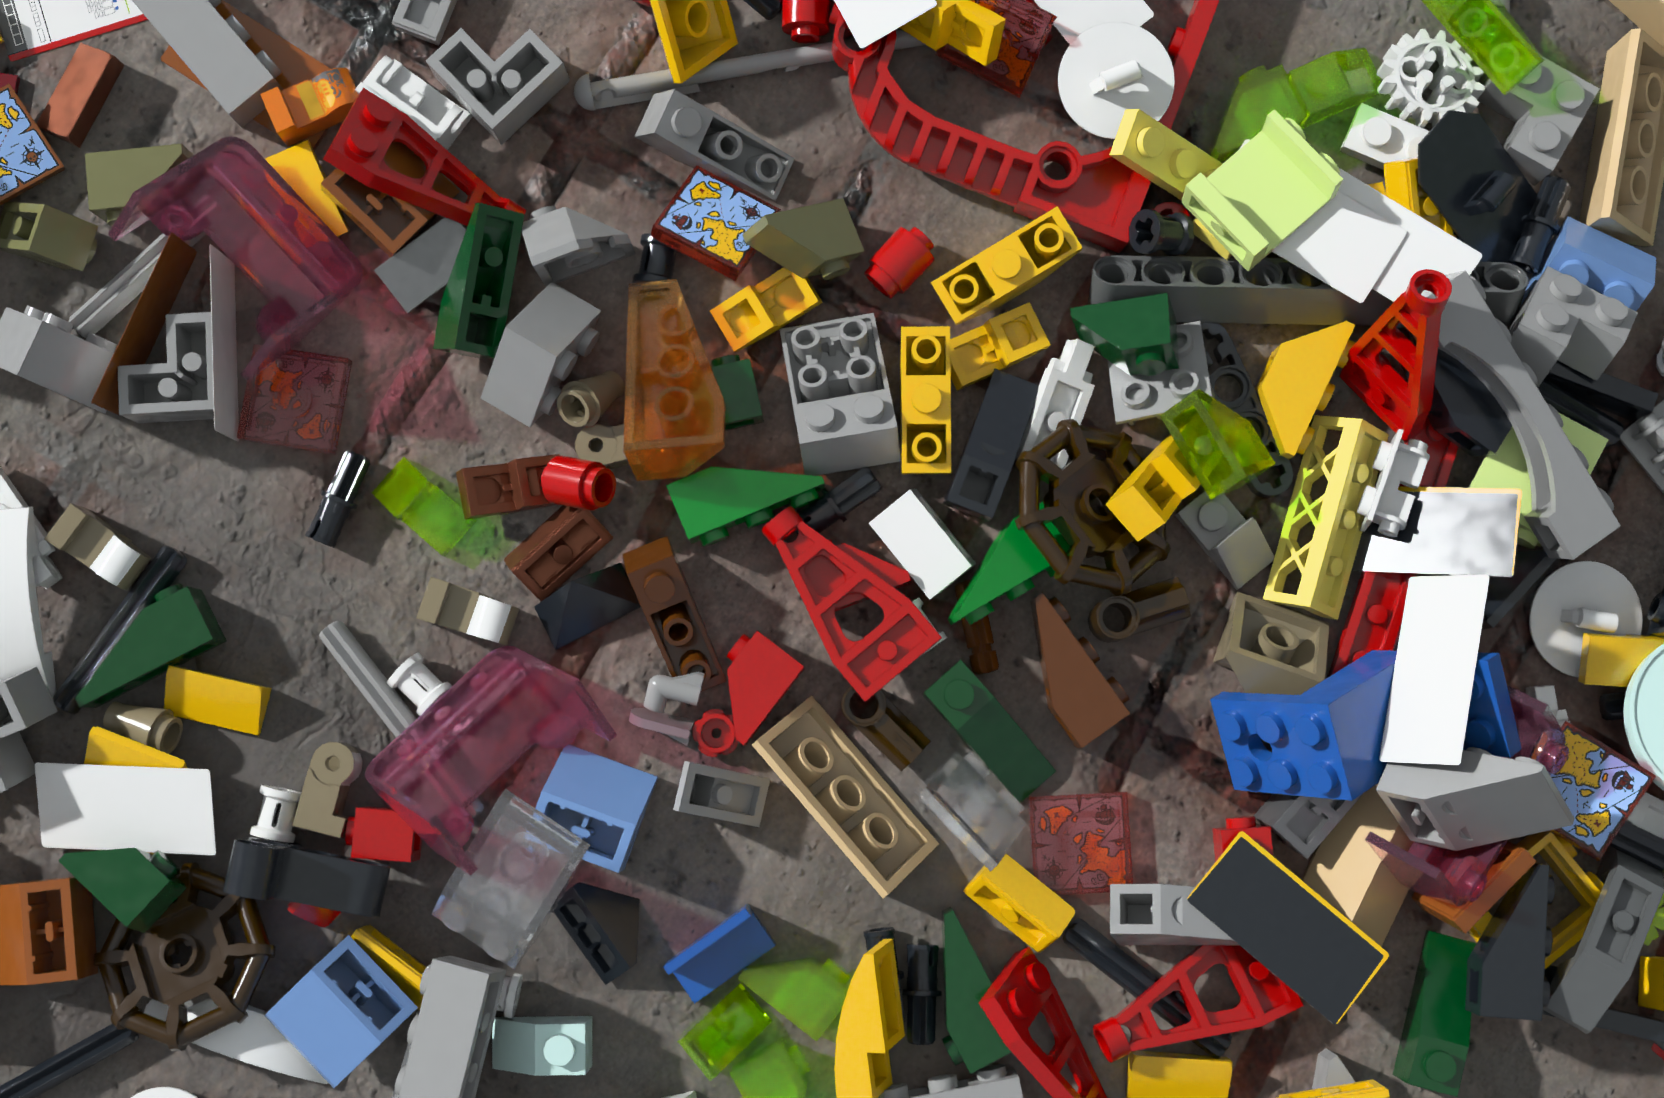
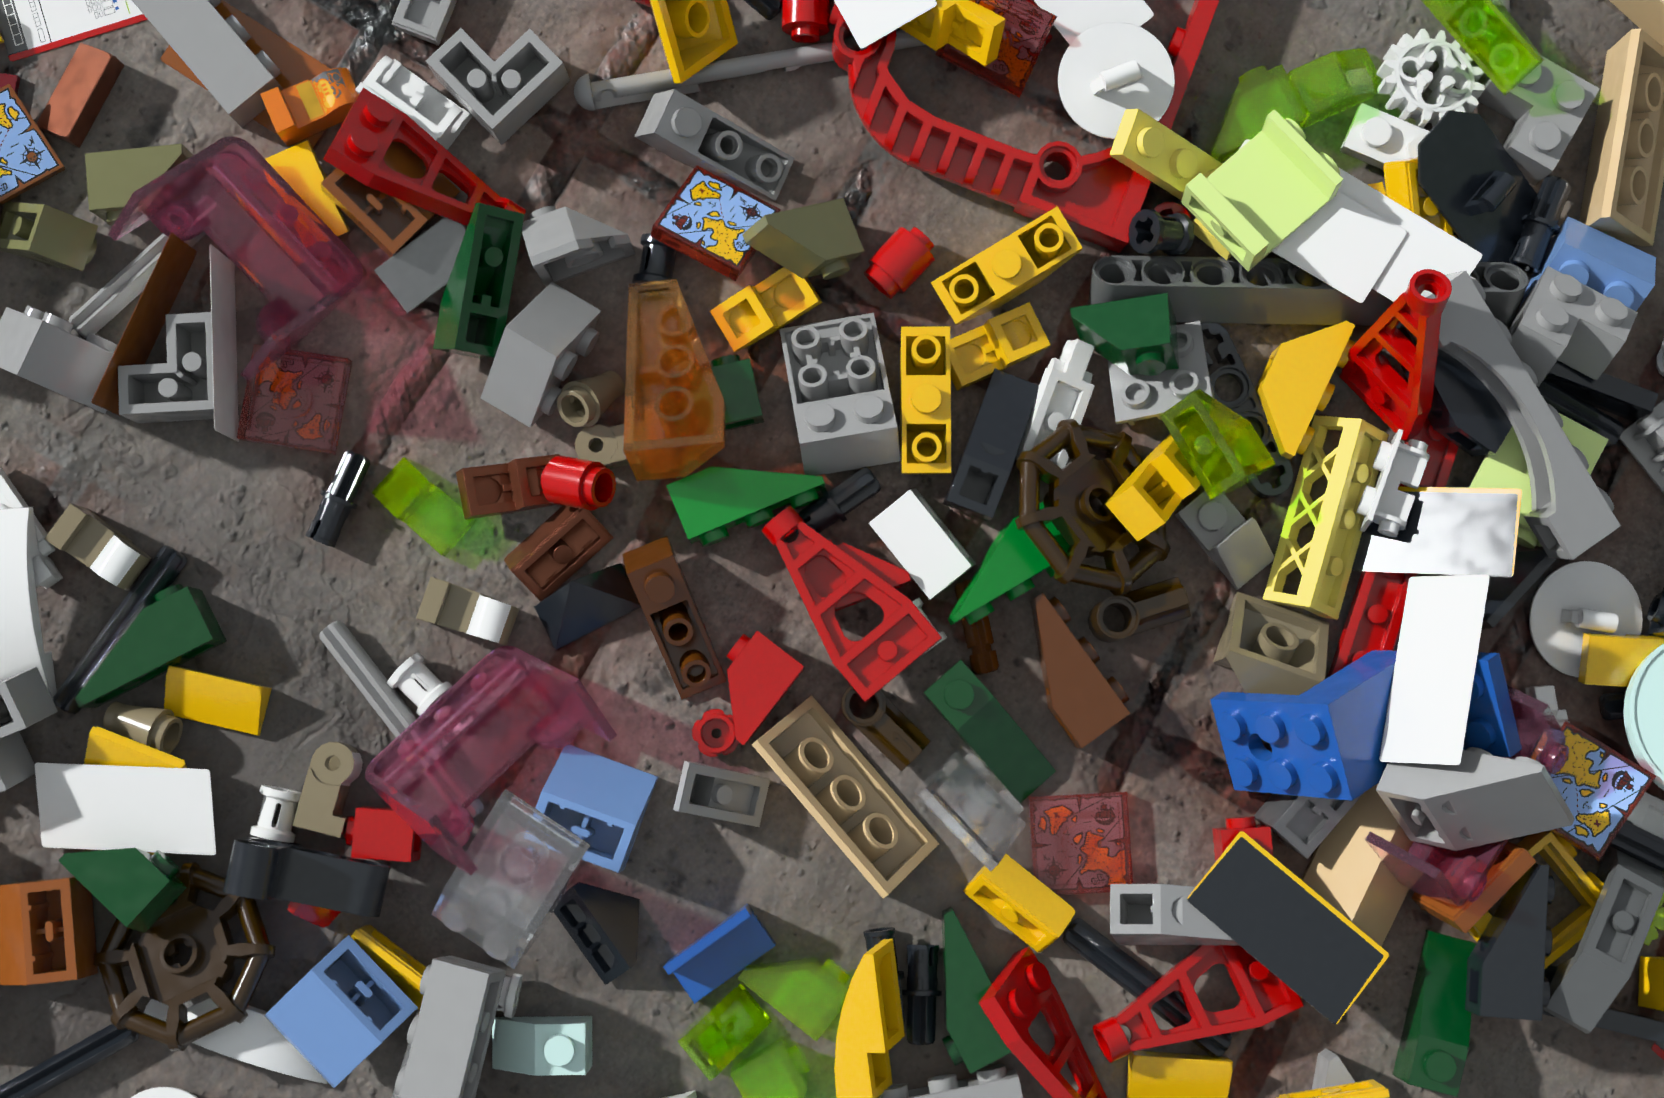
light grey piece [629,672,705,746] -> none

